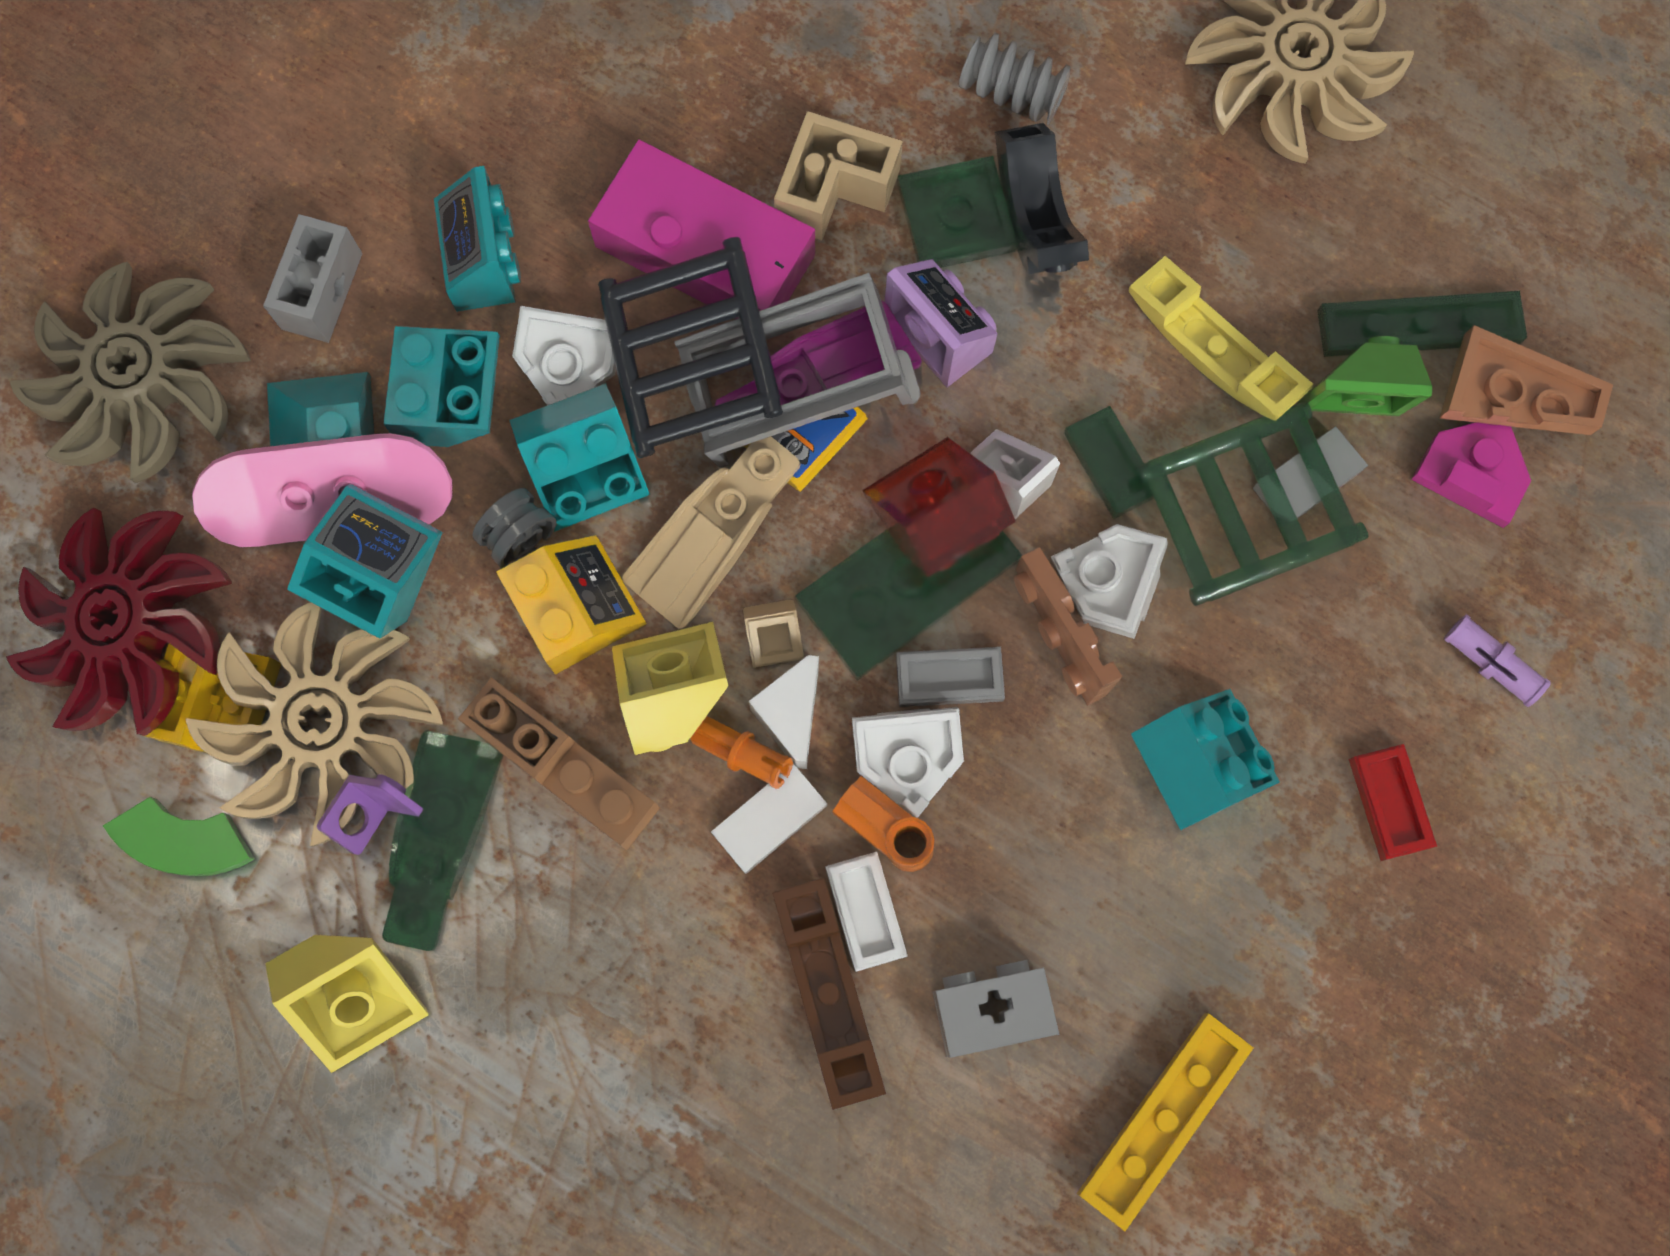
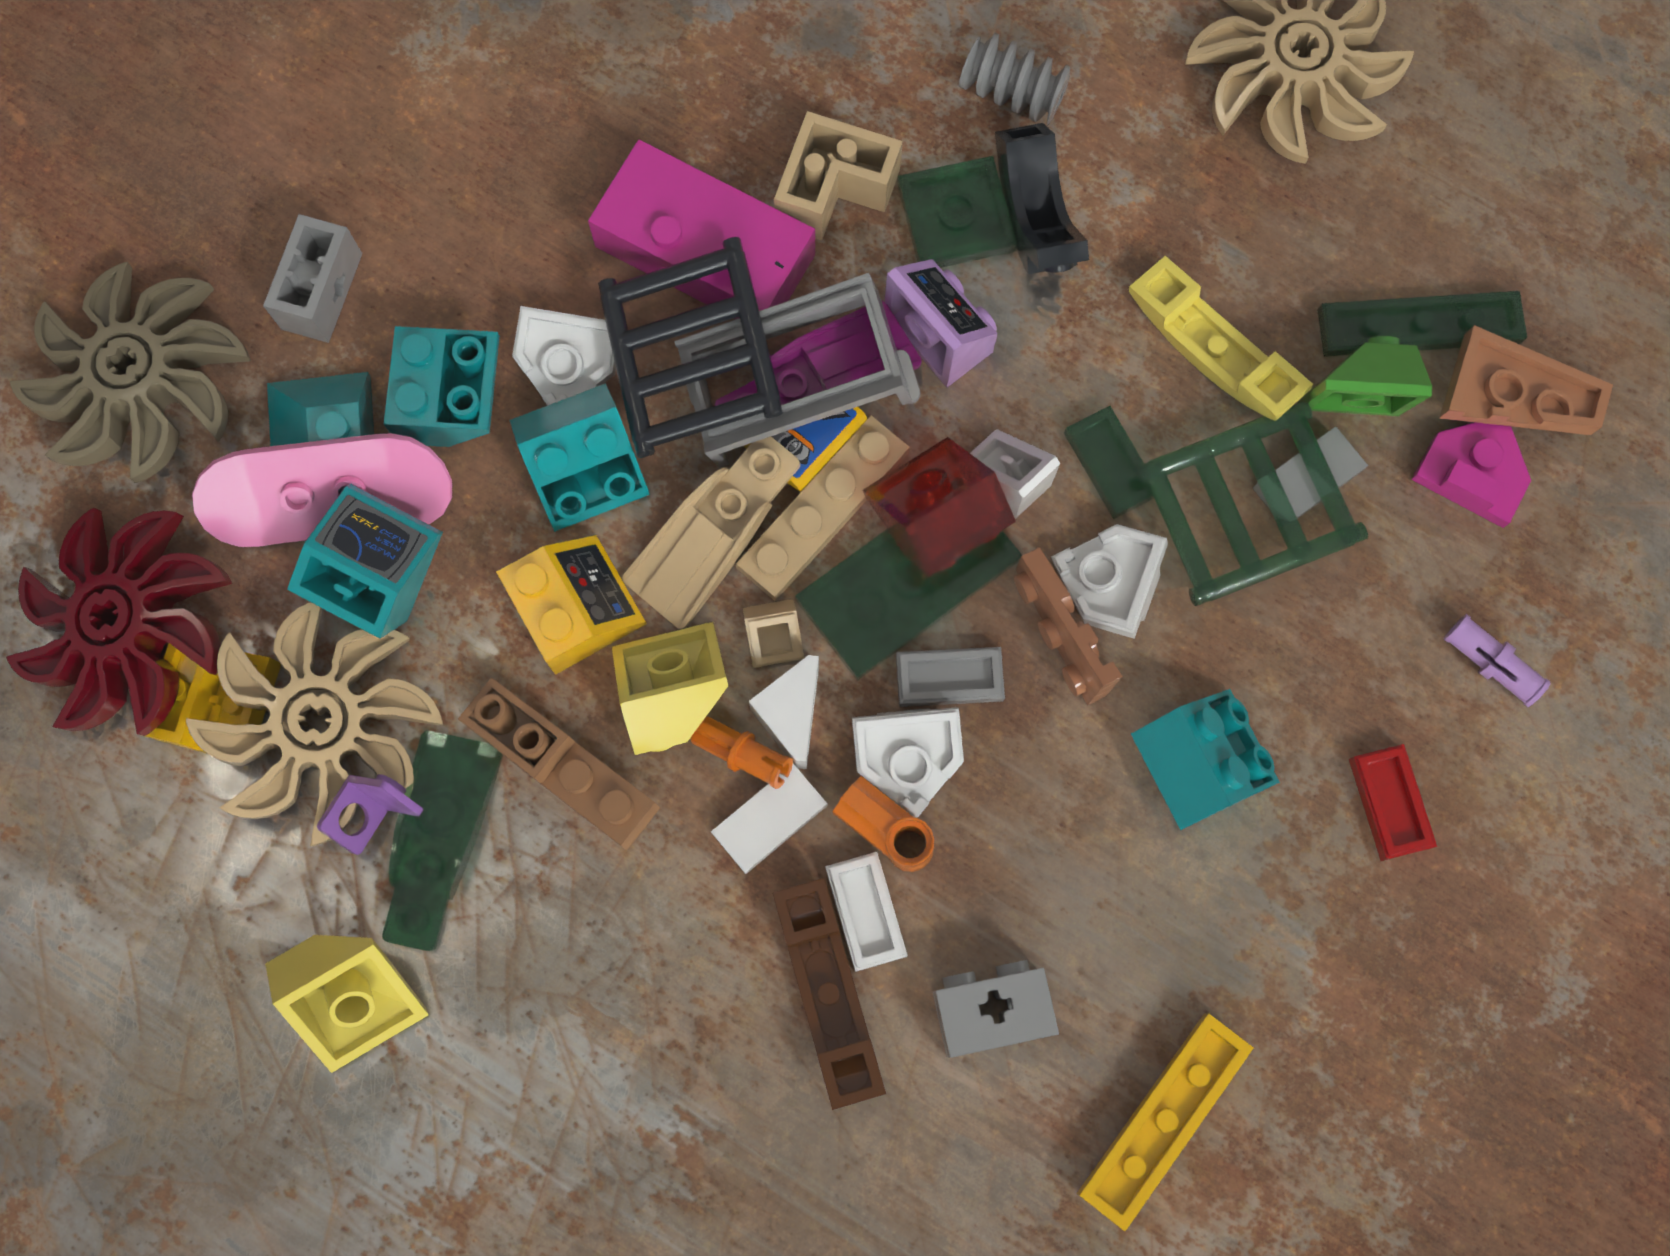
bright green tile [103,797,255,876] -> none
teal slope [434,166,521,312] -> none
dark grey wheel [472,488,556,569] -> none
none -> tan plate [736,415,910,601]

